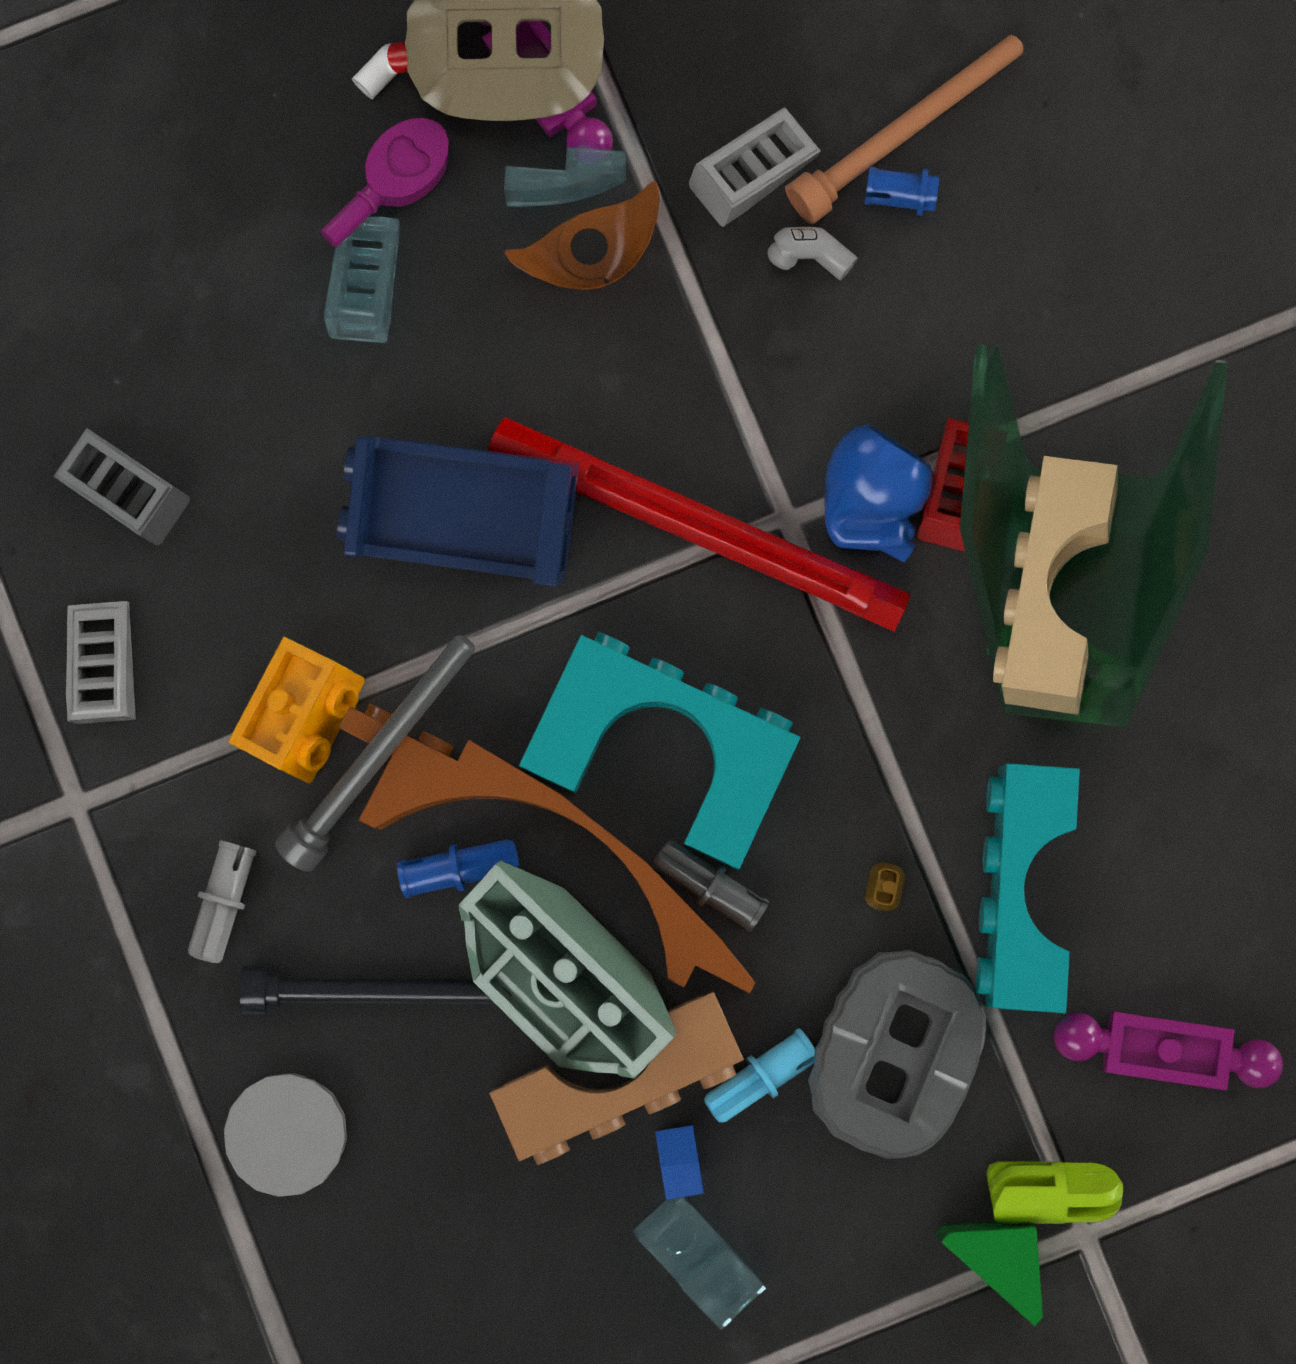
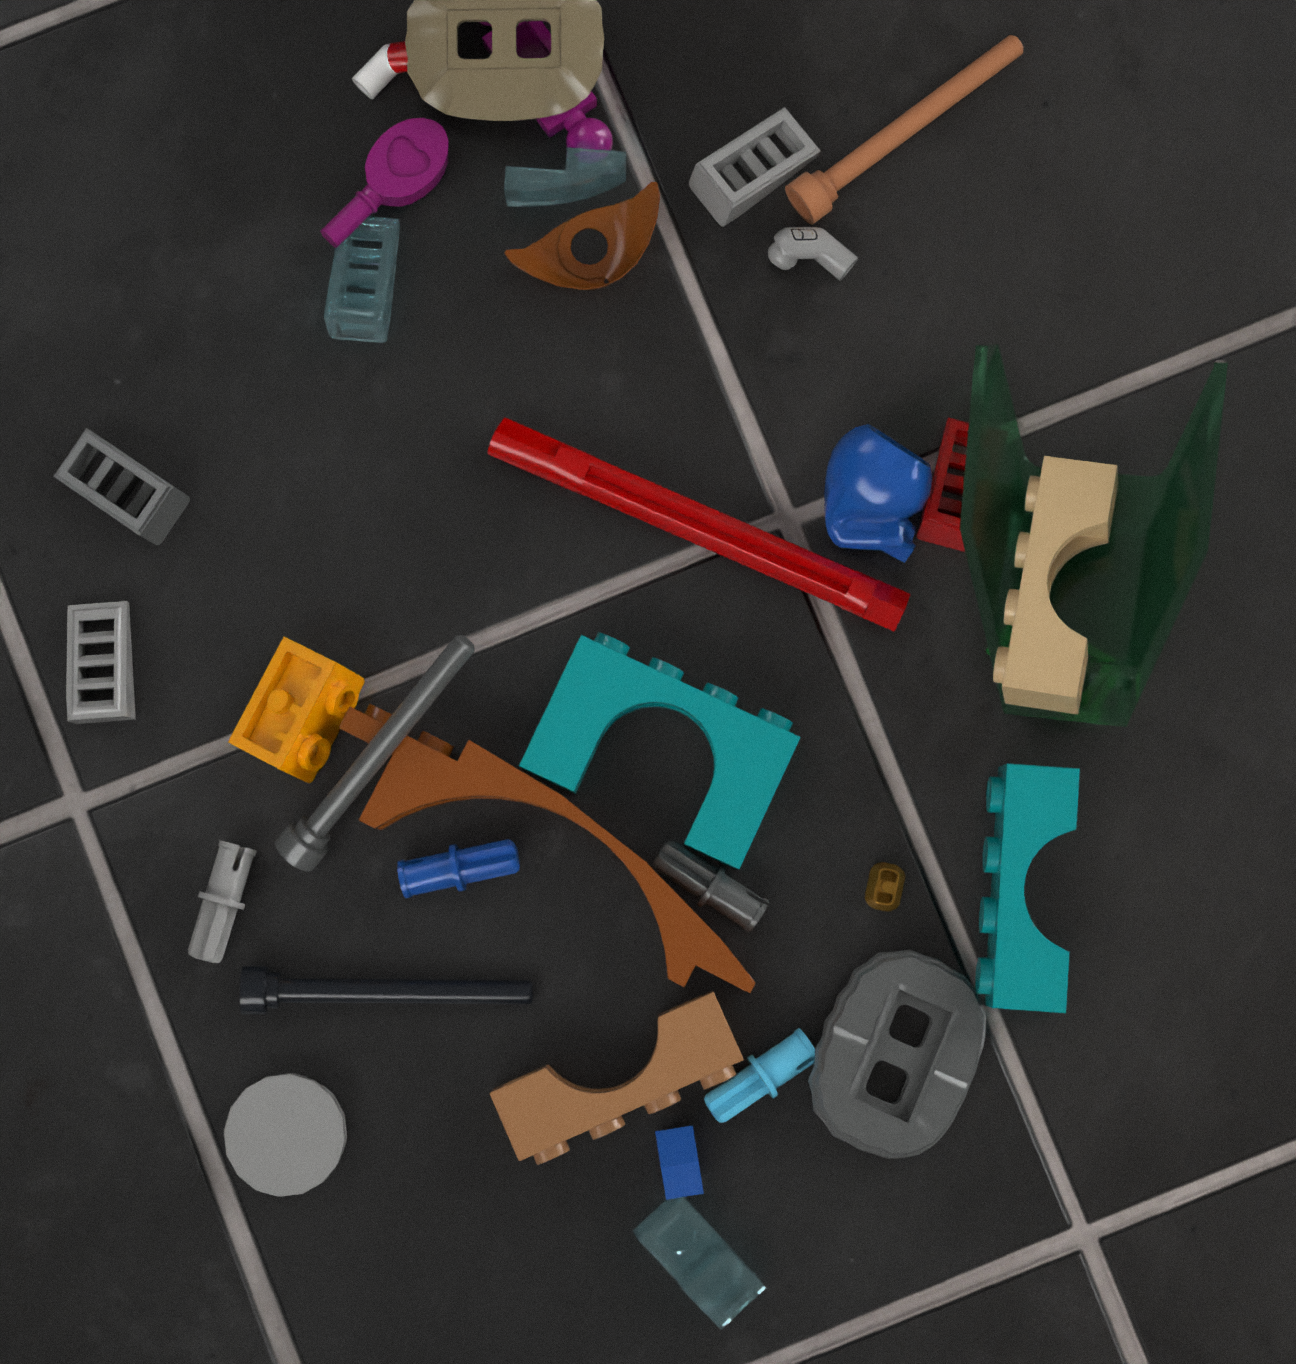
dark blue panel [337,435,579,587] -> none
sand green wedge [459,860,677,1078] -> none
blue pin [865,167,940,216] -> none
green slope [934,1222,1043,1326] -> none
lime arm [986,1161,1123,1224] -> none
magenta plate [1053,1011,1283,1090] -> none

